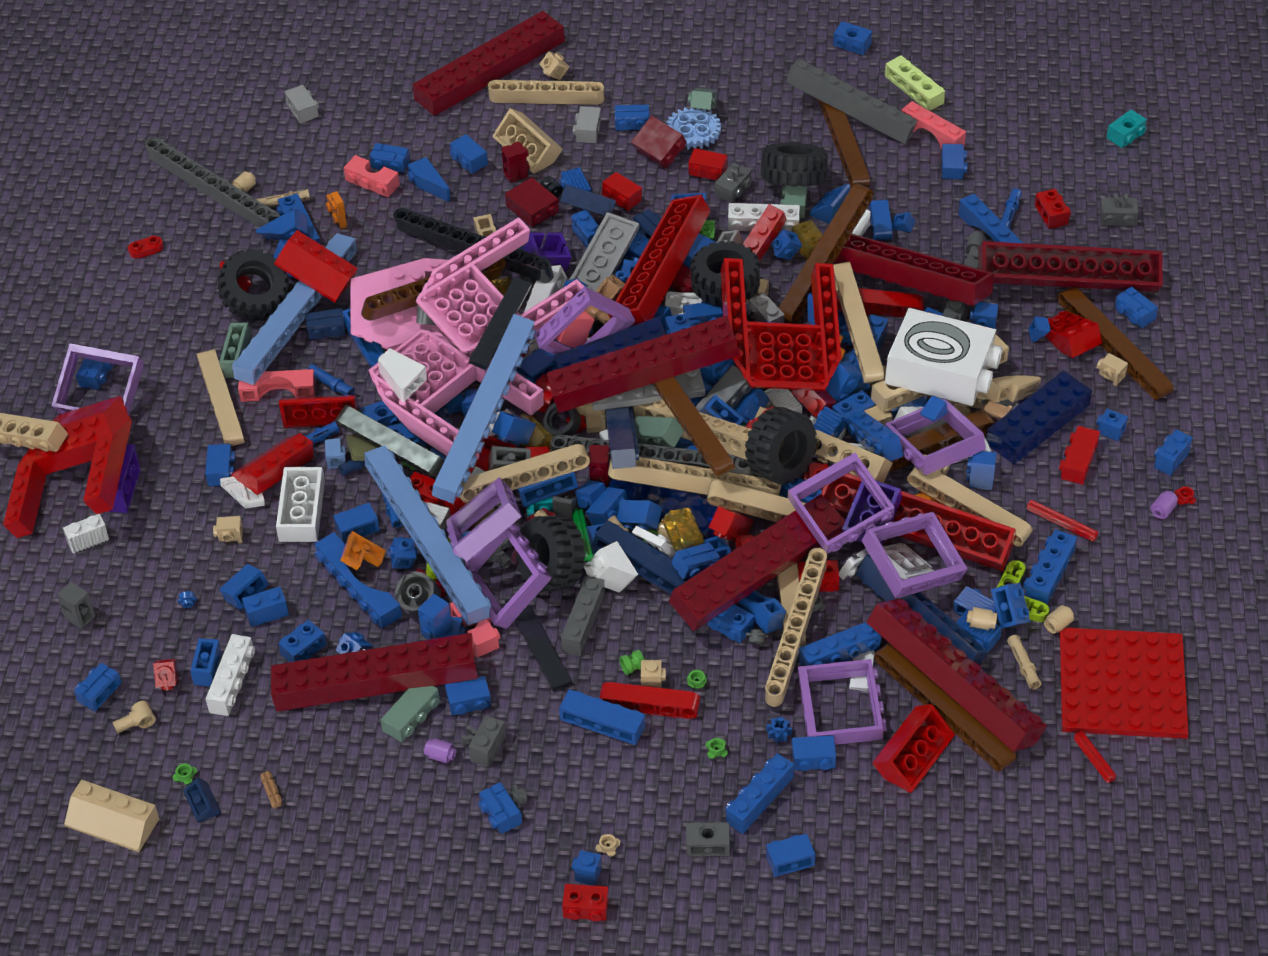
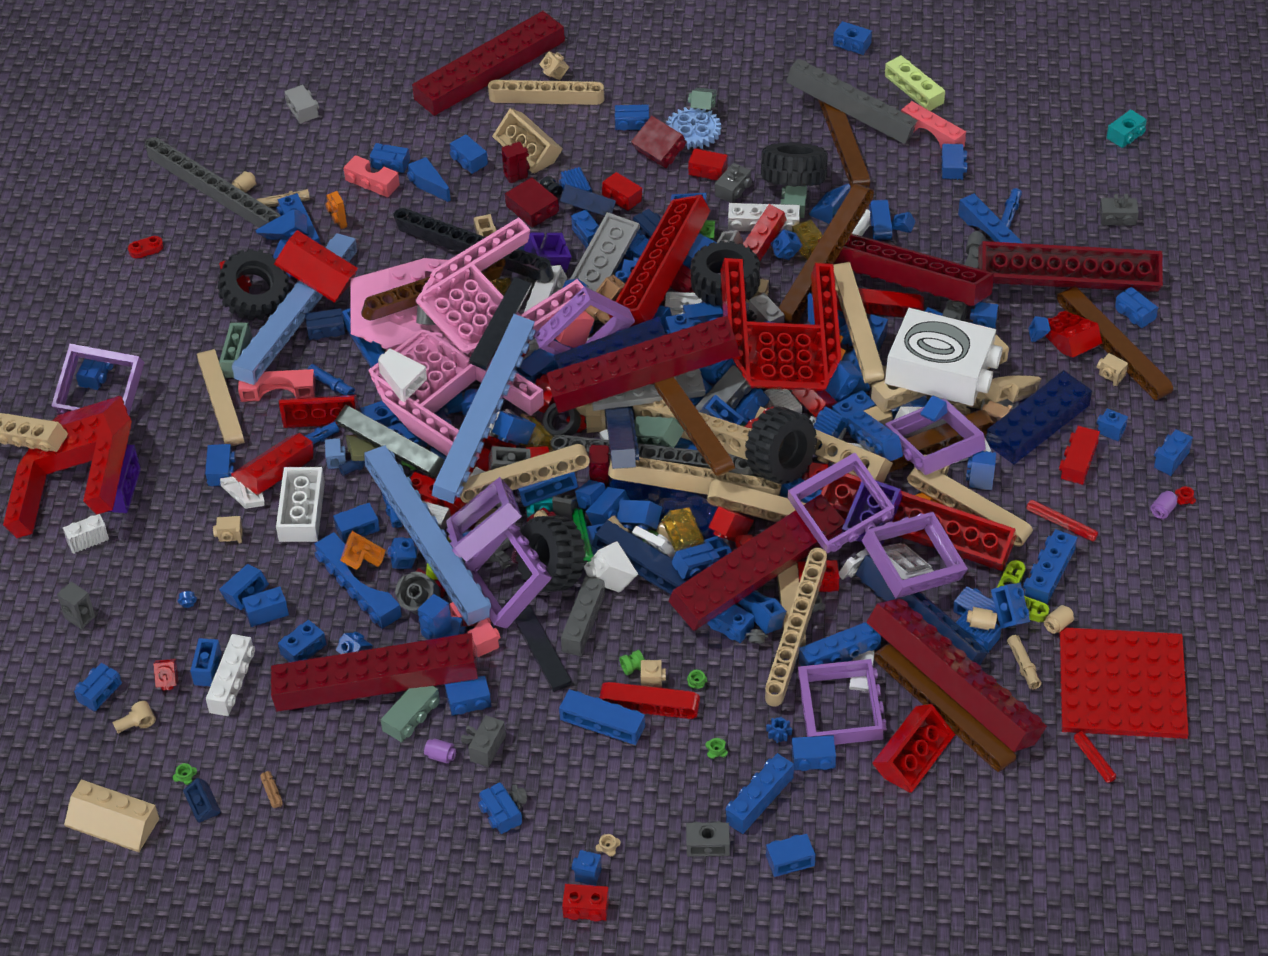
light grey brick [573,106,601,143] -> none
red brick [1034,189,1071,229] -> none

